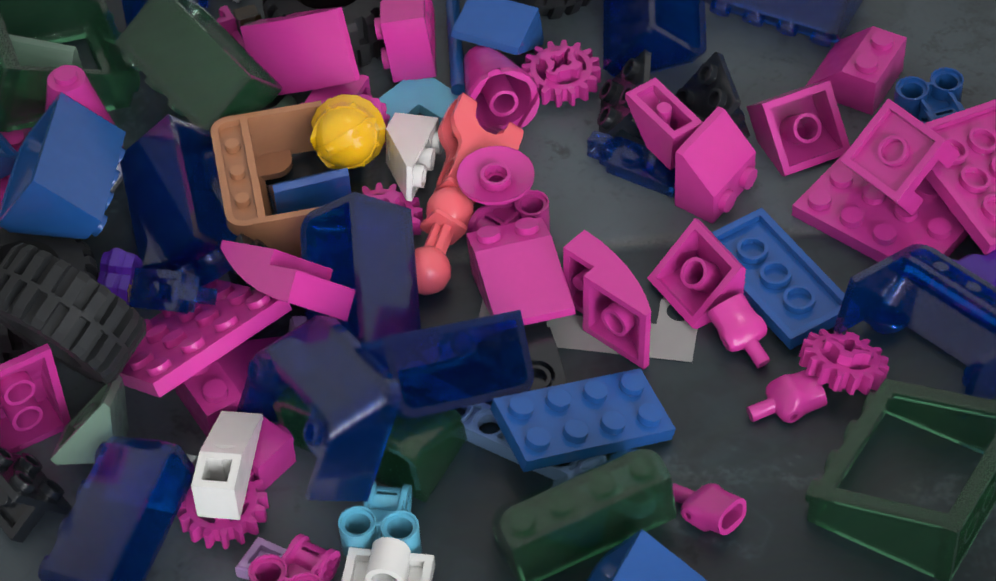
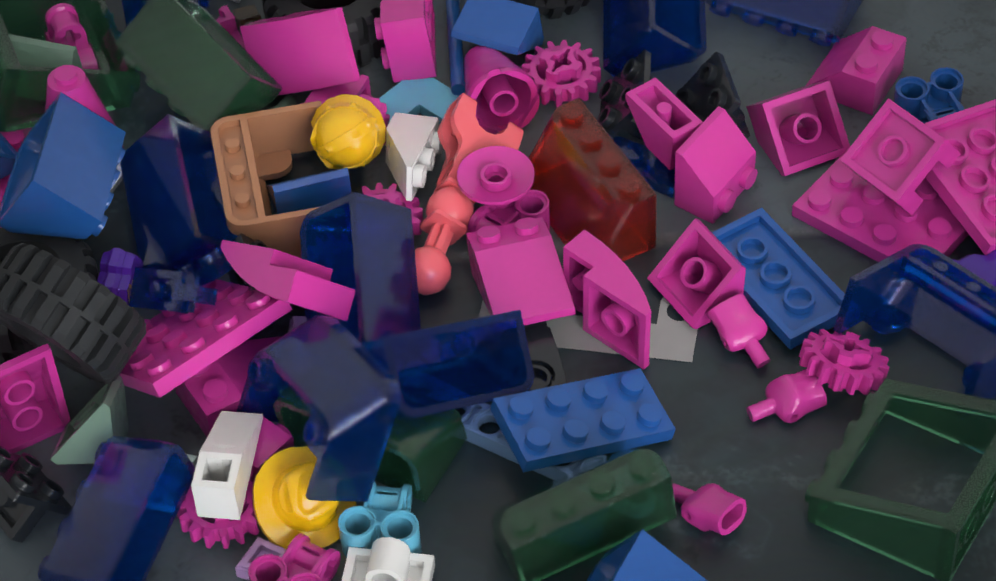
none -> dark pink piece [45,3,99,78]
none -> yellow hat [252,447,356,549]
none -> clear red windscreen [528,98,656,261]

